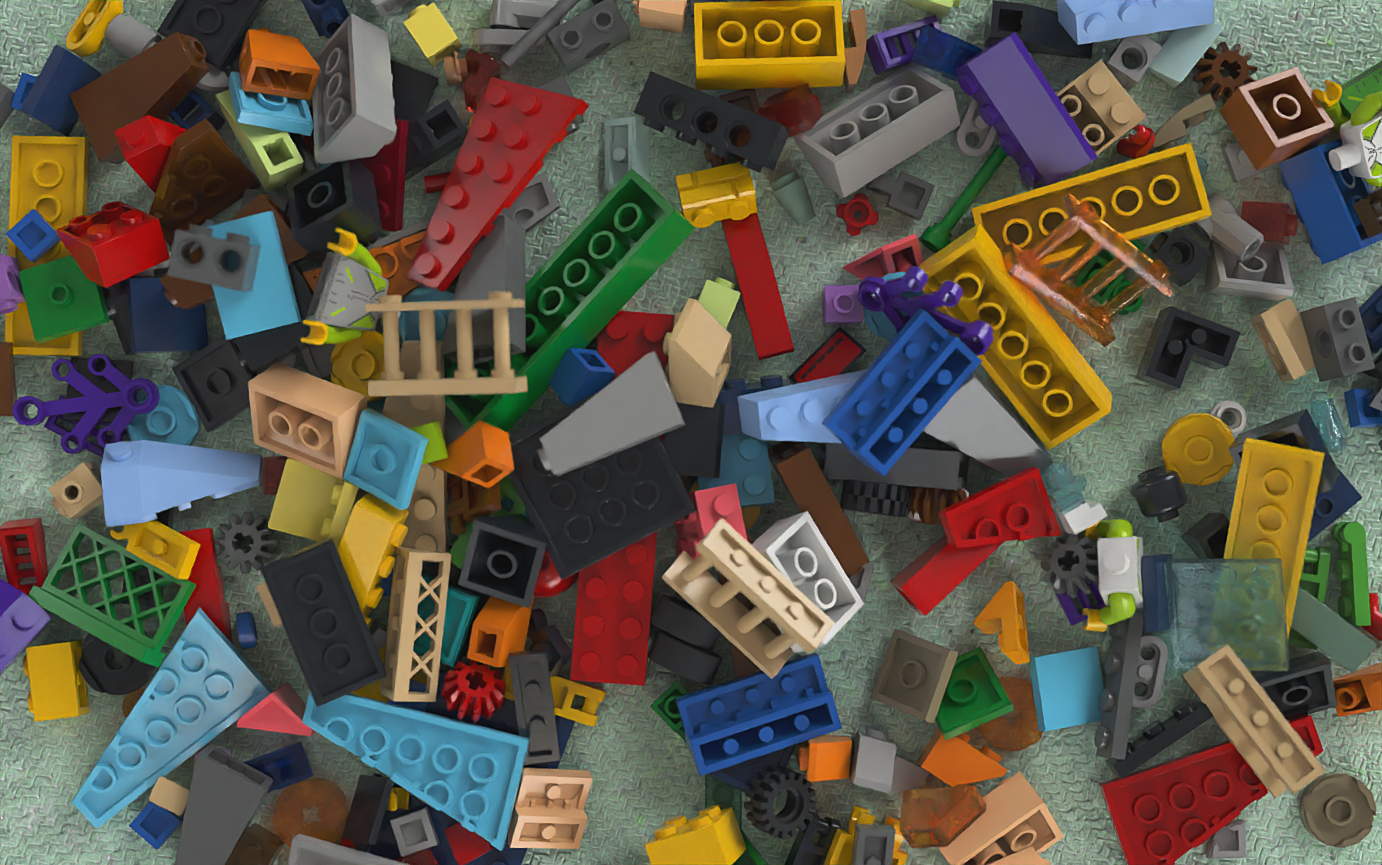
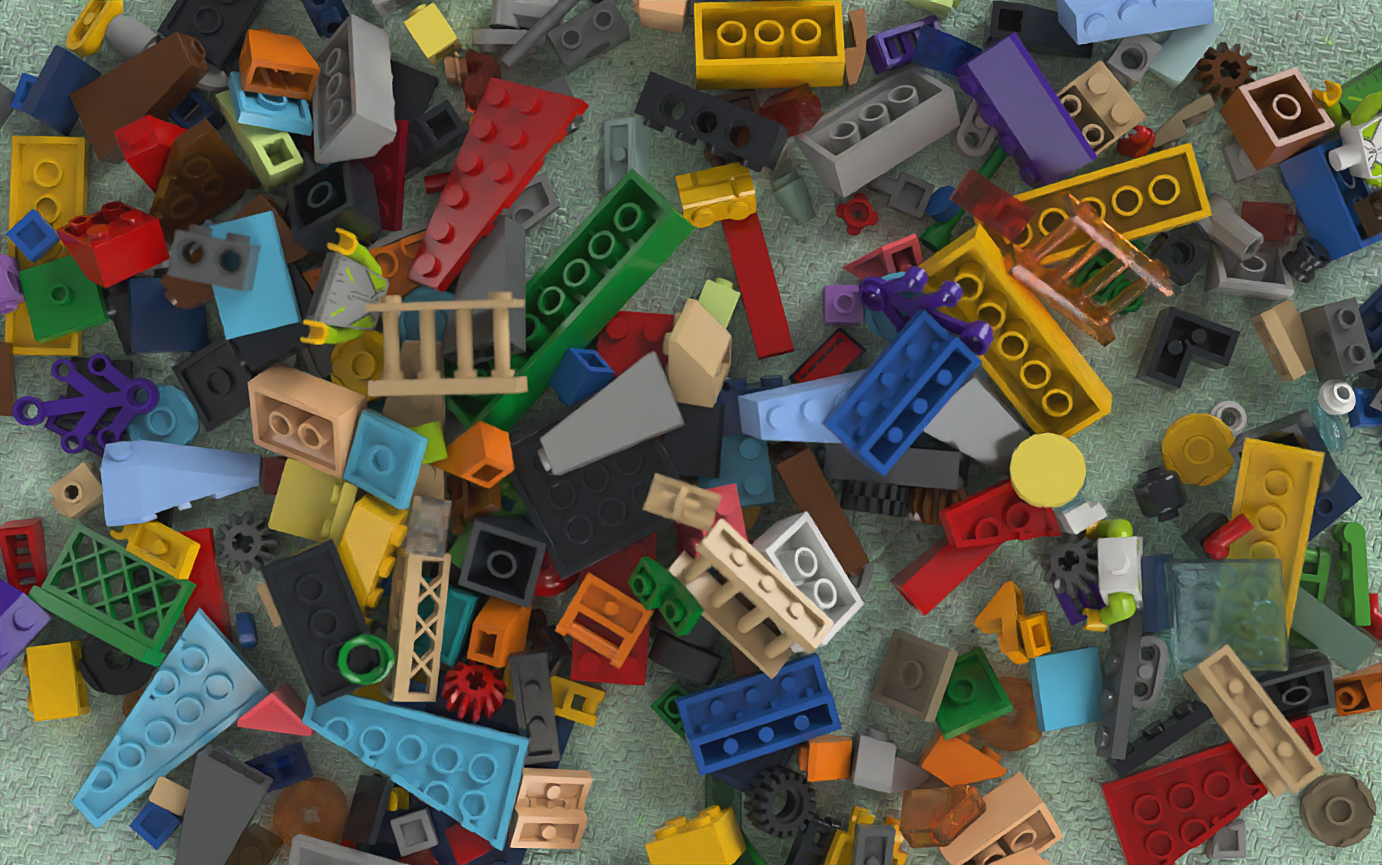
none -> green piece [337,634,395,685]
none -> clear brick [405,496,452,558]
none -> orange plate [555,572,654,669]
none -> green slope [627,557,704,637]
none -> tan hips [643,473,722,532]
none -> blue tile [925,186,963,223]
none -> clear red slope [949,168,1035,243]
none -> light yellow tile [1009,433,1086,508]
none -> light orange slope [1018,610,1054,659]
none -> red arm [1204,513,1254,561]
none -> black wheel [1282,236,1331,283]
none -> white plate [1318,379,1356,415]

